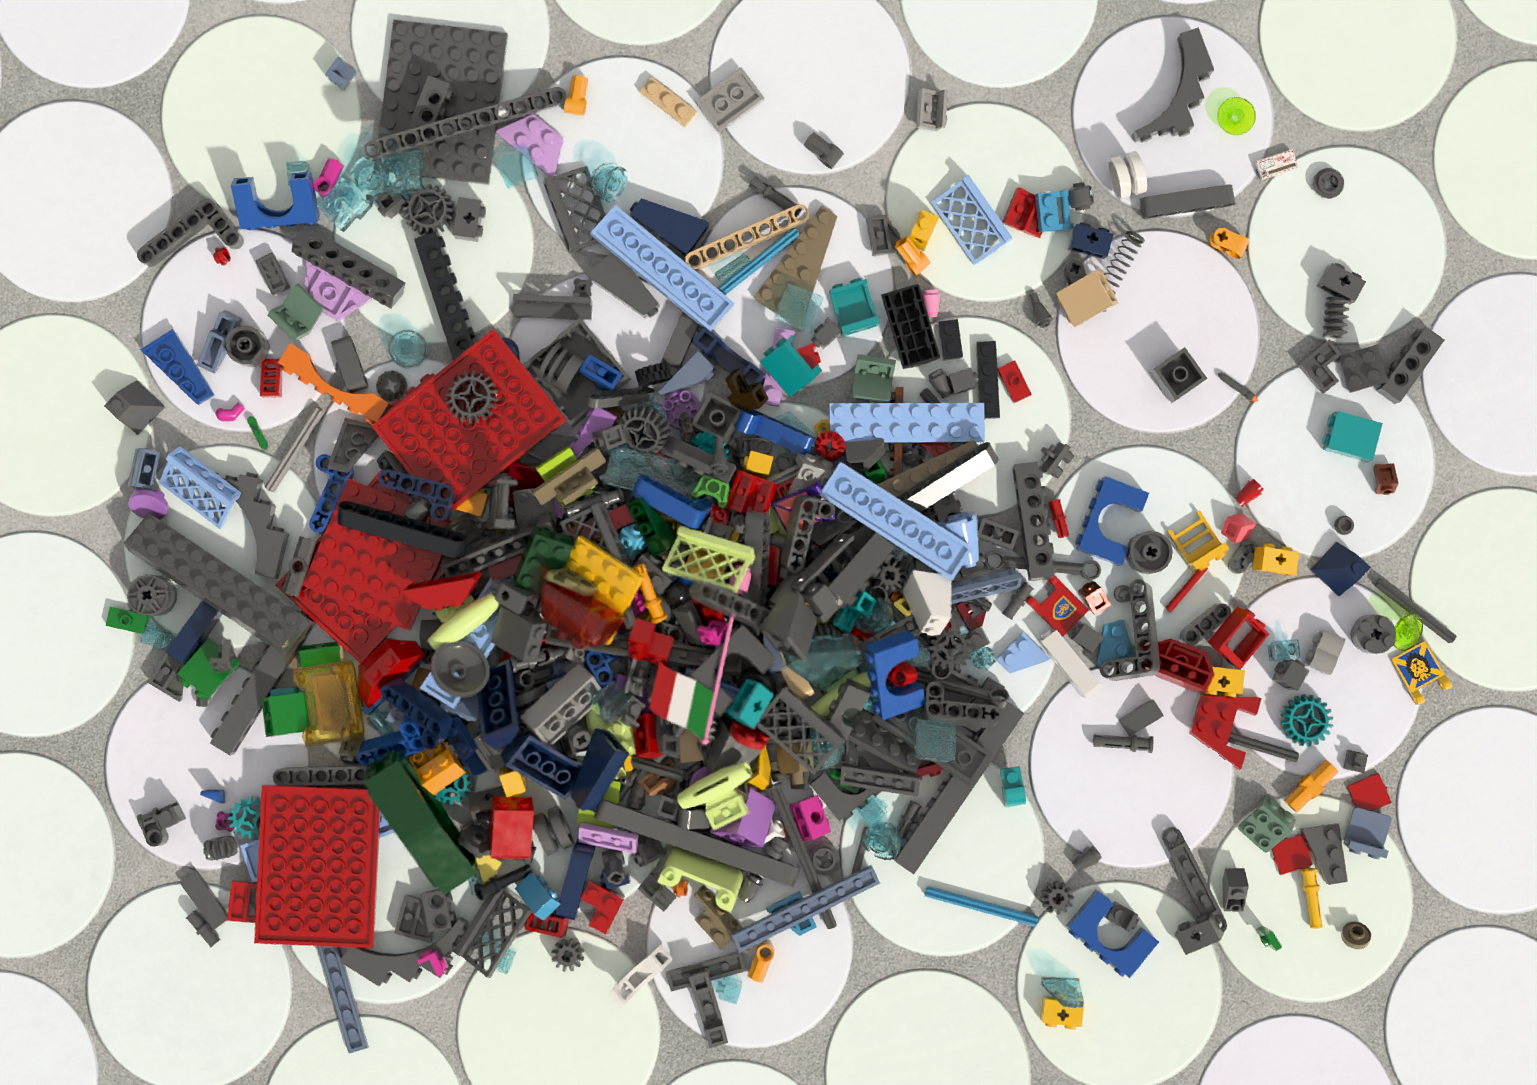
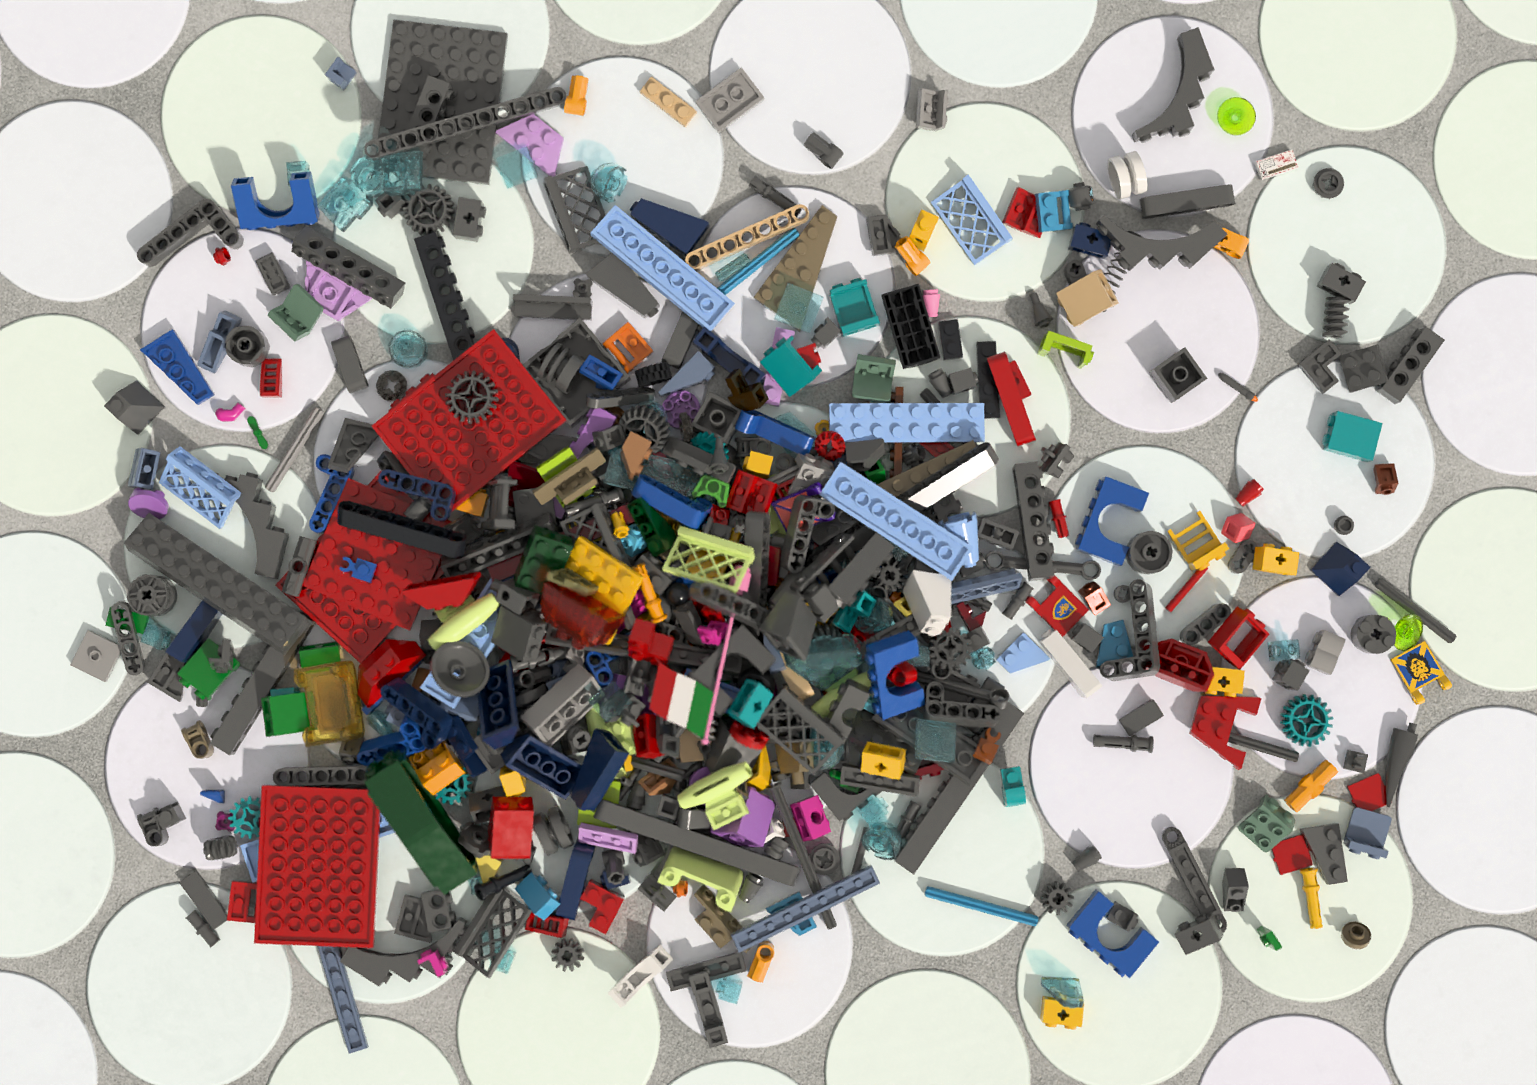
orange arch [278,343,391,425] -> none
dark pink piece [314,158,344,199] -> none
none -> light grey plate [70,630,121,682]
none -> dark grey beam [111,601,145,675]
none -> dark tan piece [181,720,214,759]
none -> blue plate [339,557,377,583]
none -> orange plate [602,322,654,374]
none -> yellow pin [611,512,629,538]
none -> medium nougat slope [620,432,653,481]
none -> yellow brick [861,741,906,780]
none -> dark orange plate [973,727,1001,765]
none -> red beam [987,351,1036,447]
none -> lime panel [1037,330,1094,369]
none -> dark grey arch [1096,215,1228,271]
none -> dark grey piece [1386,722,1418,808]

